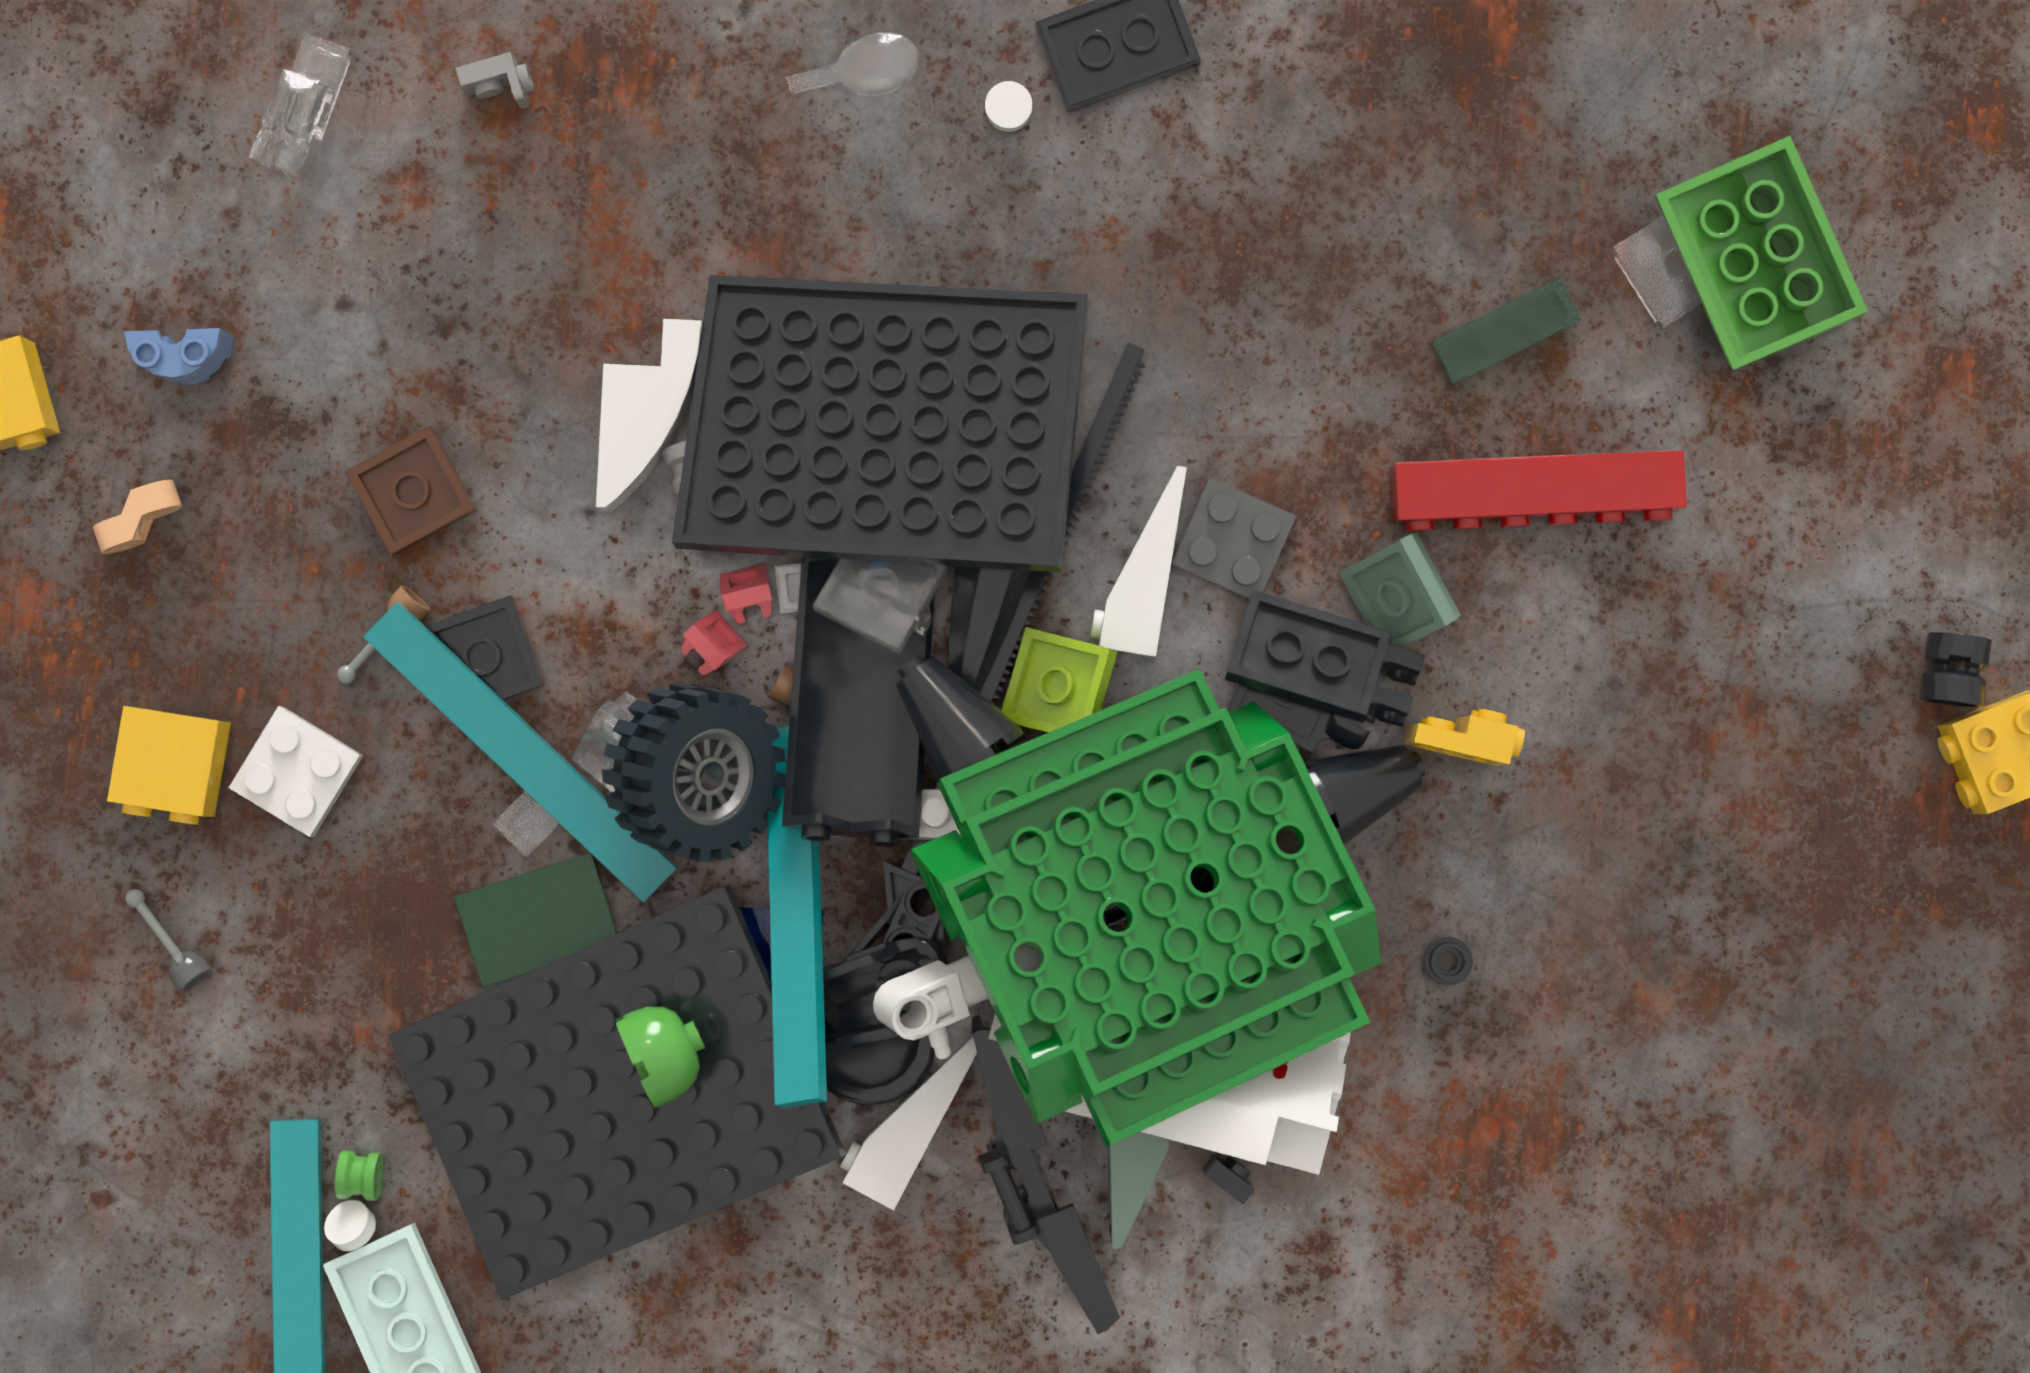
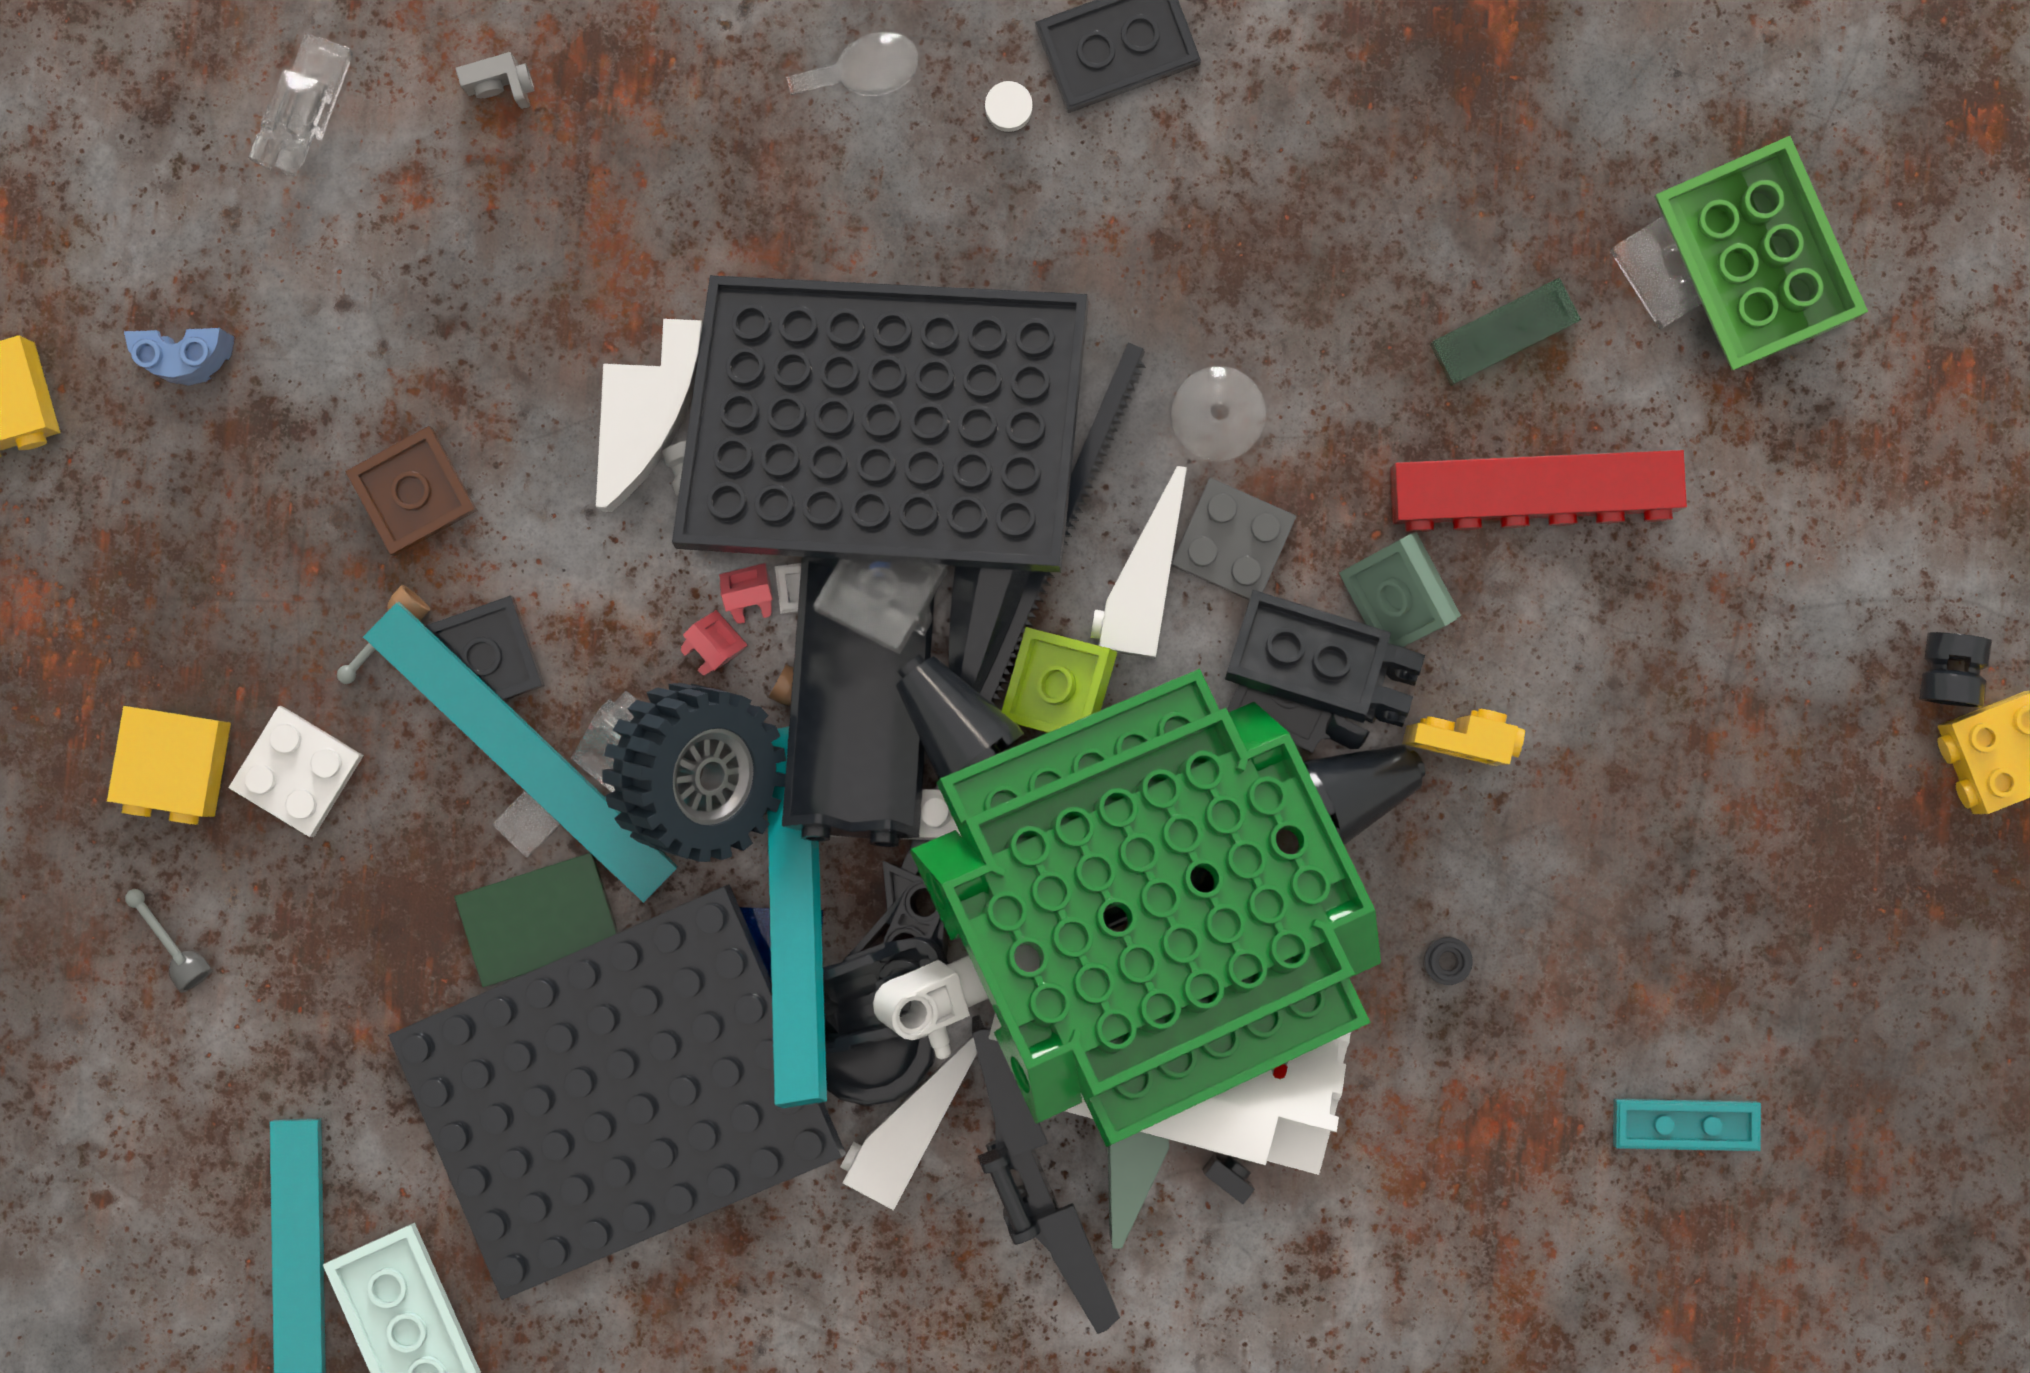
light nougat piece [93,479,182,554] -> none
white tile [324,1200,376,1251] -> none
bright green wheel [335,1150,384,1201] -> none
bright green cylinder [615,1007,705,1108] -> none
none -> clear dish [1171,366,1266,461]
none -> teal tile [1613,1099,1761,1151]

